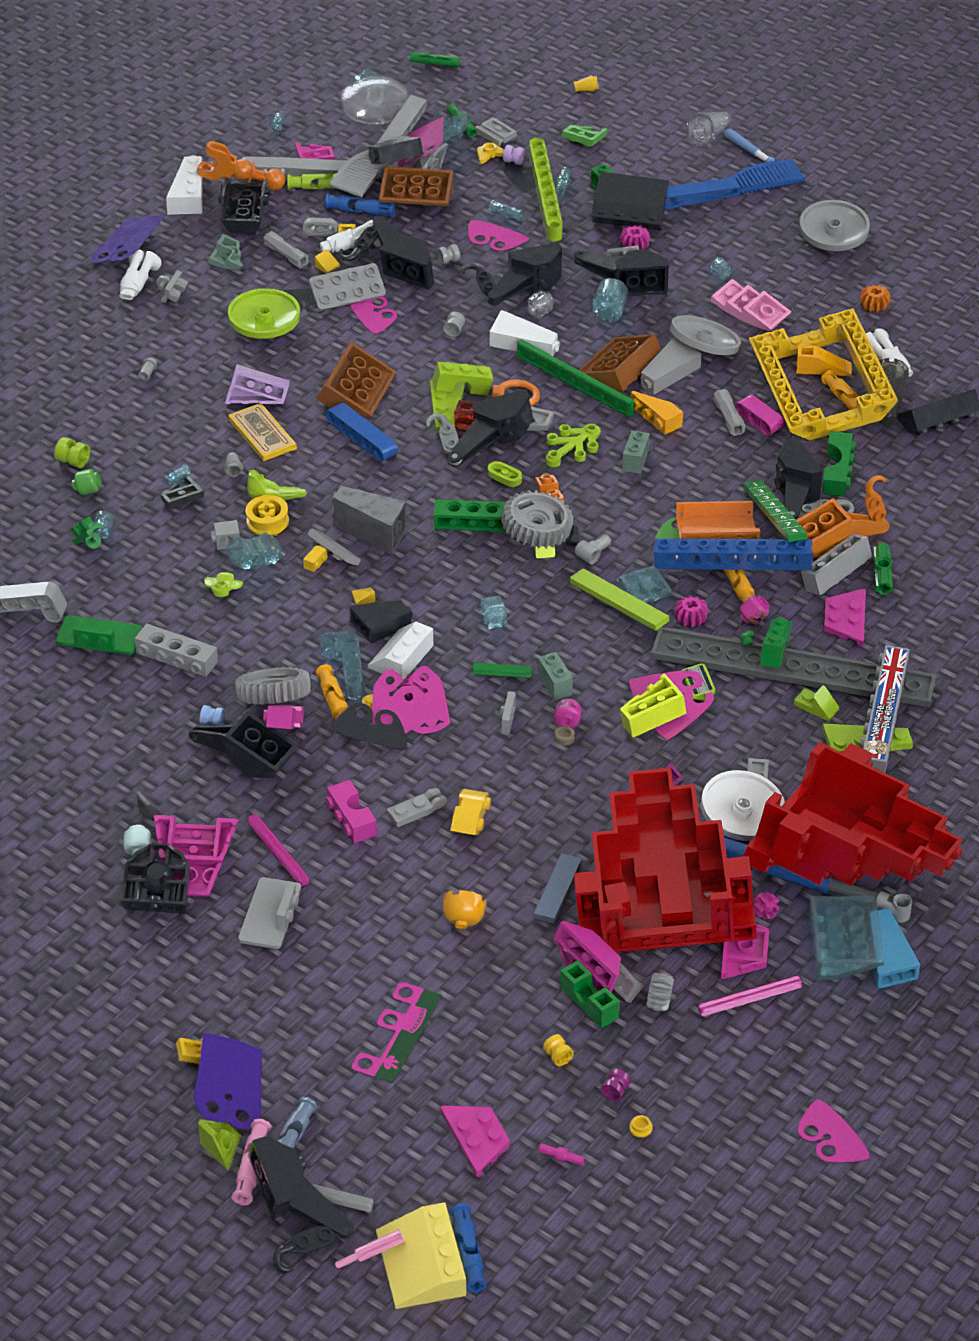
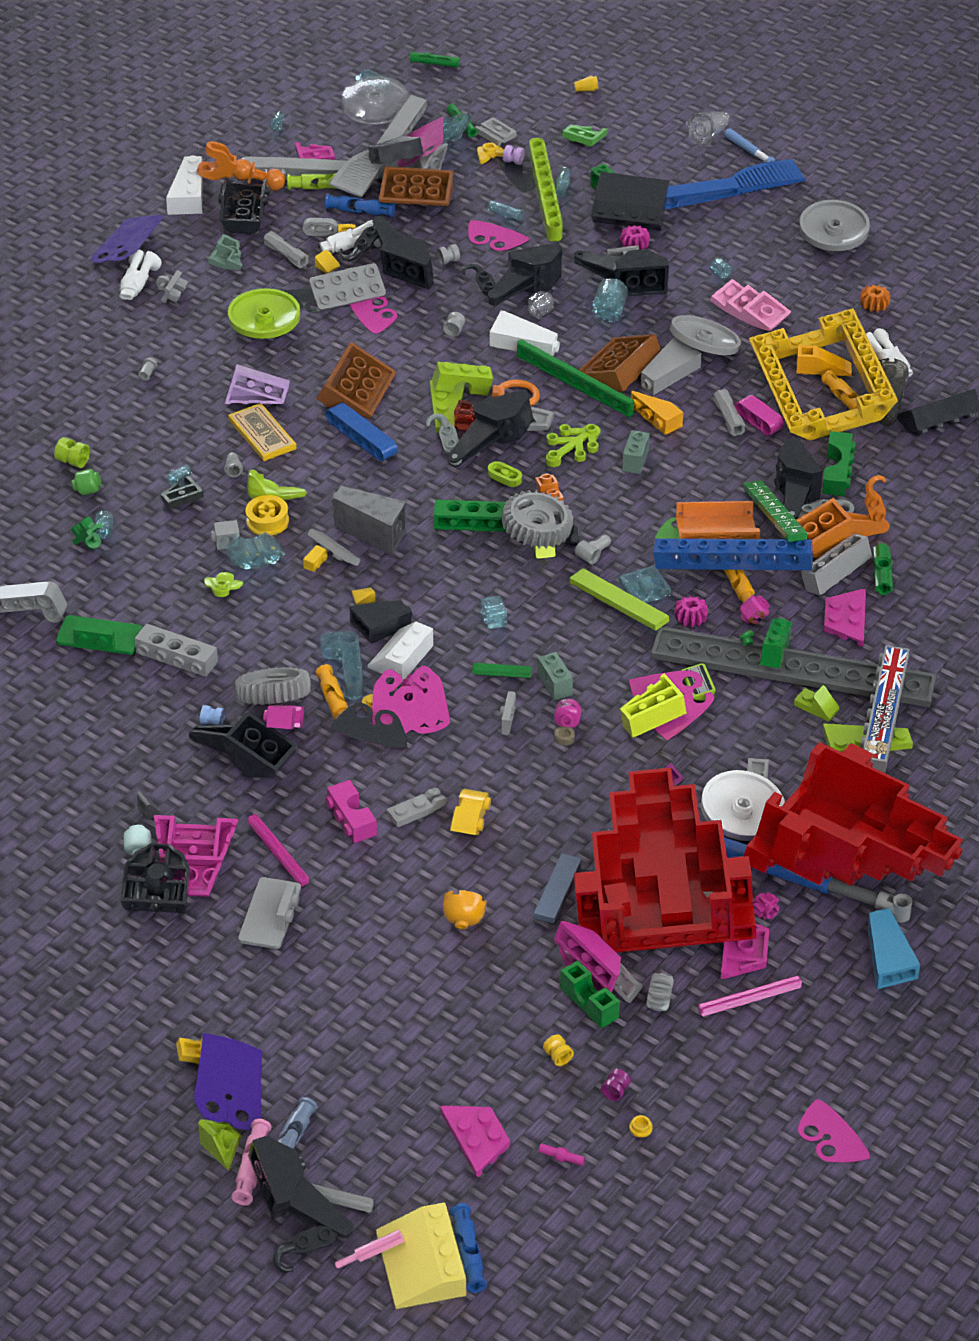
piece [352,982,442,1083] -> none
clear light blue slope [809,896,884,980] -> none

